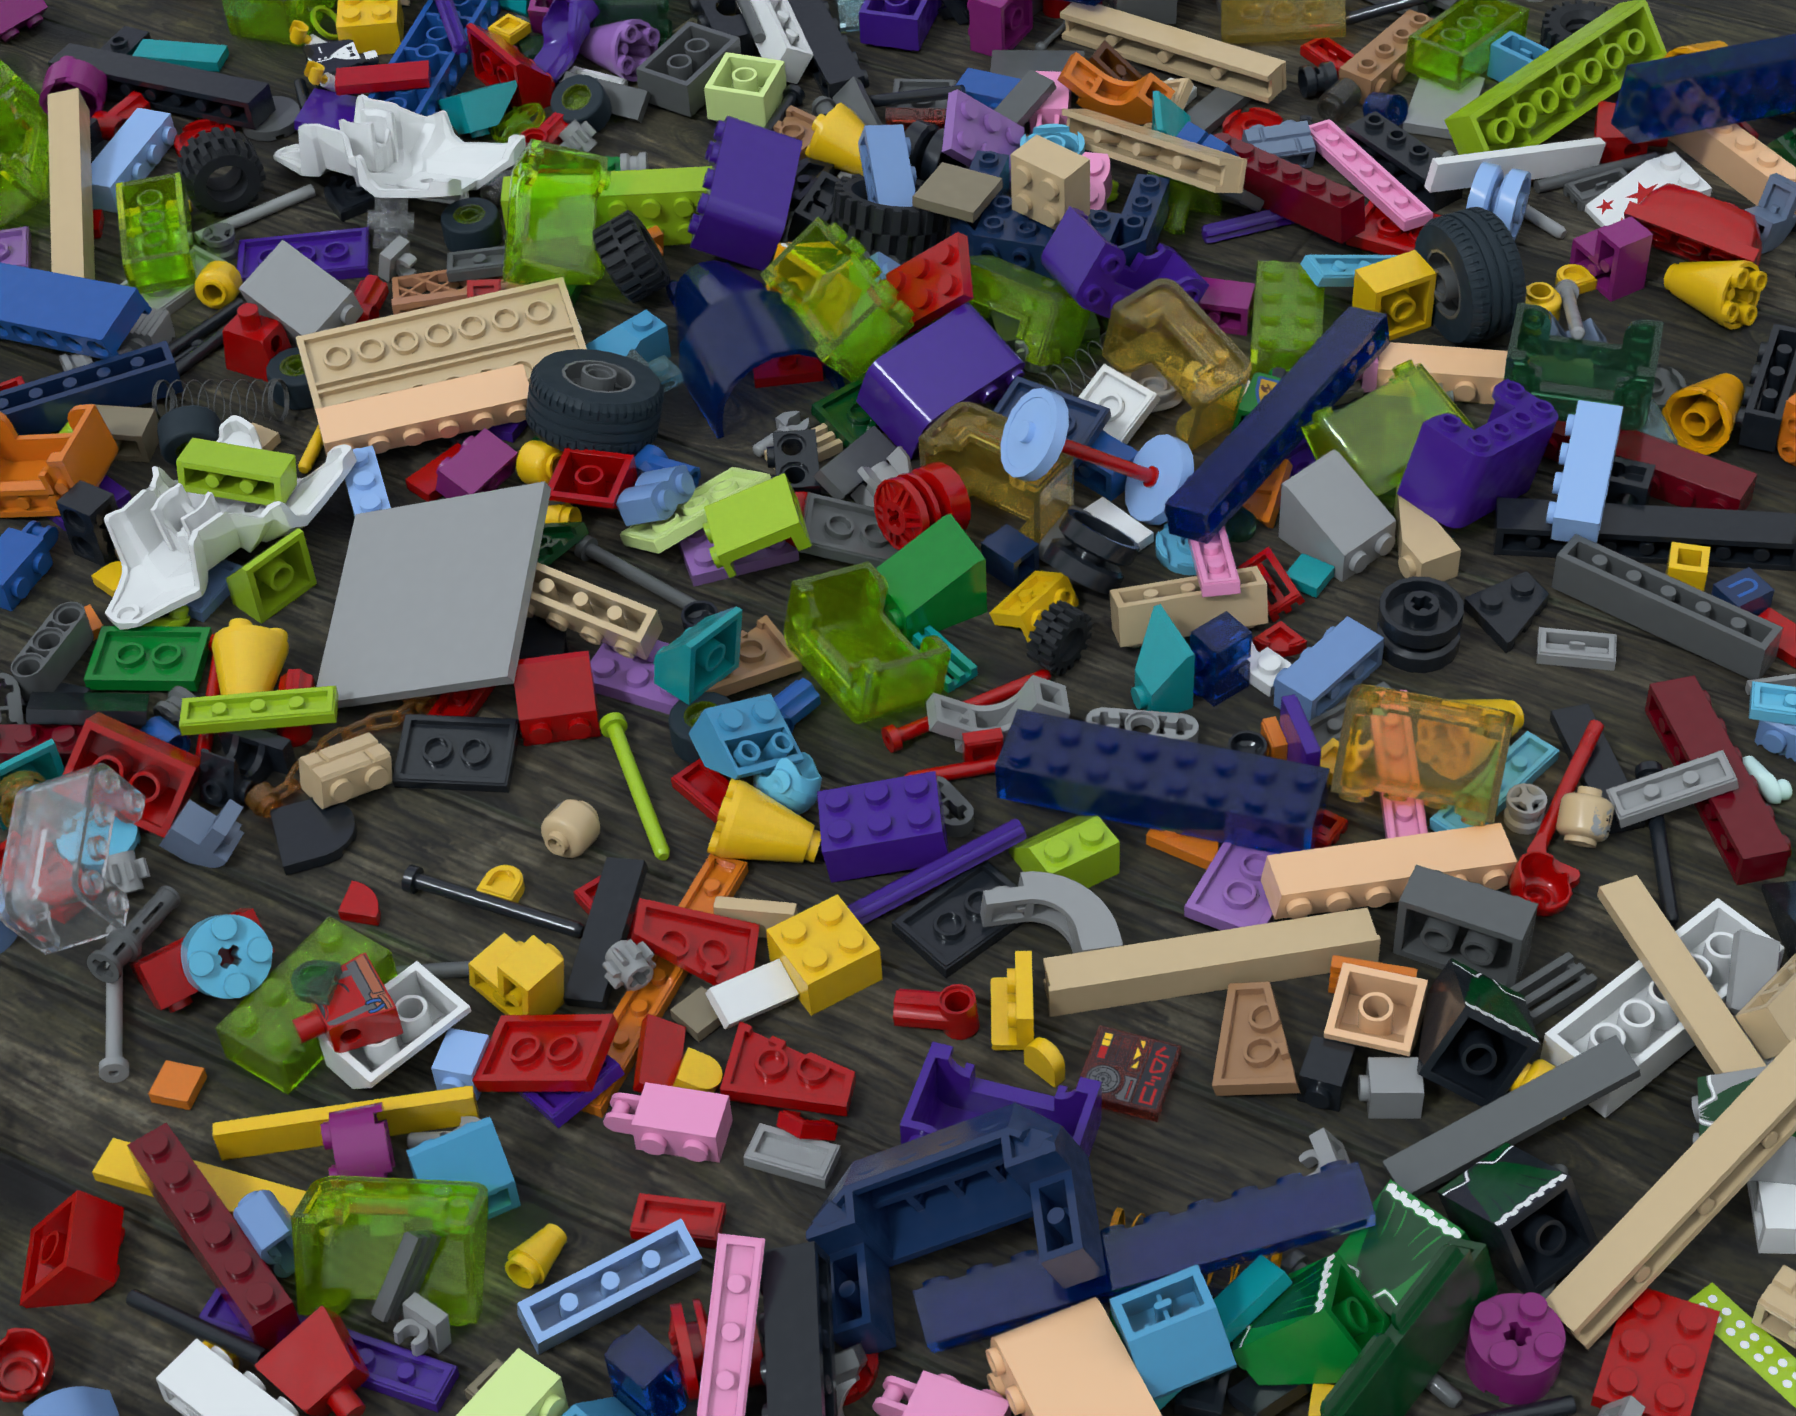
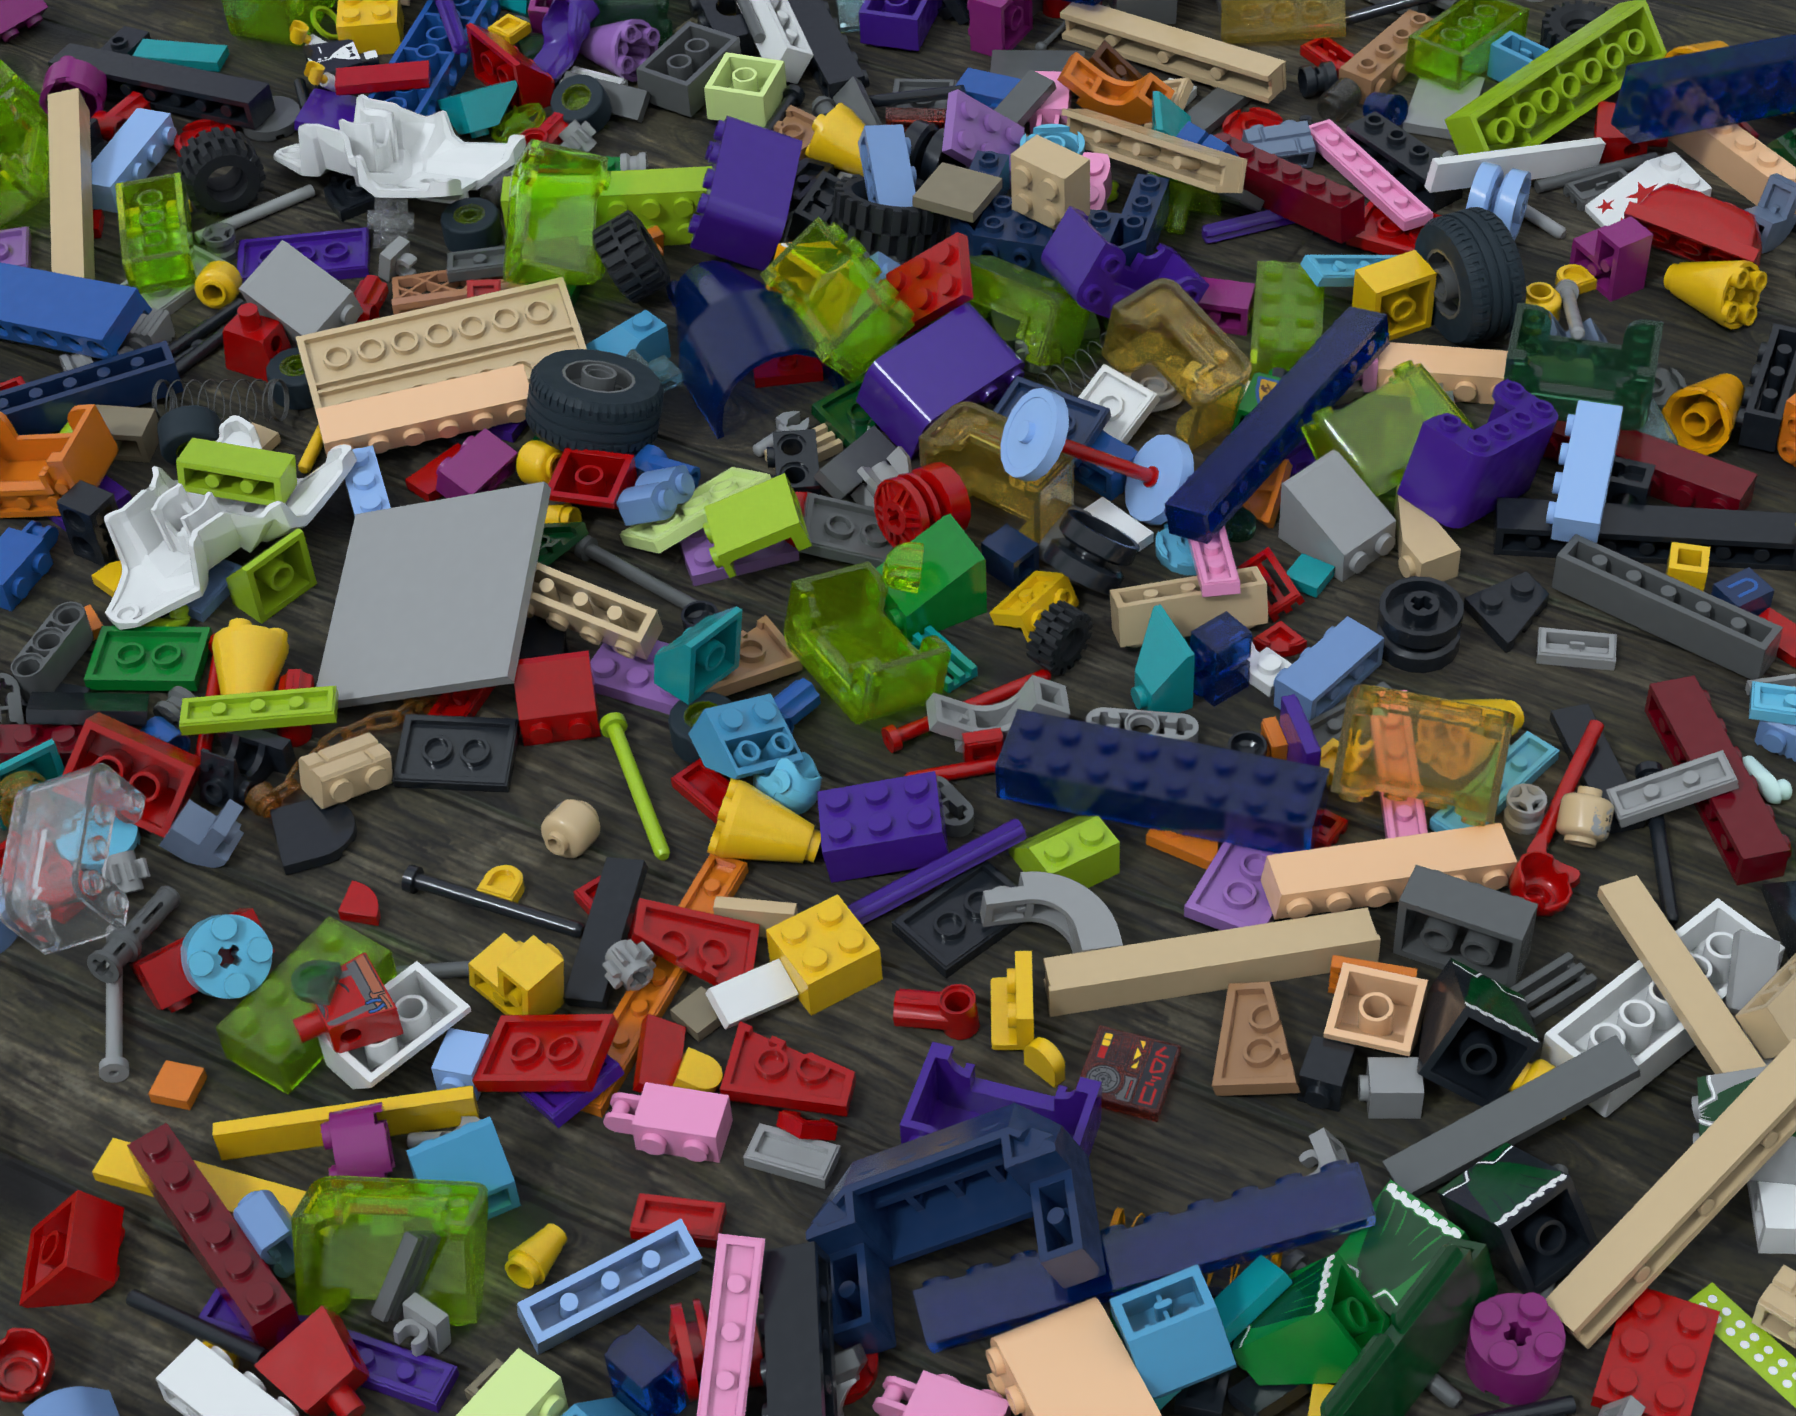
none -> clear neon green piece [882,542,924,593]

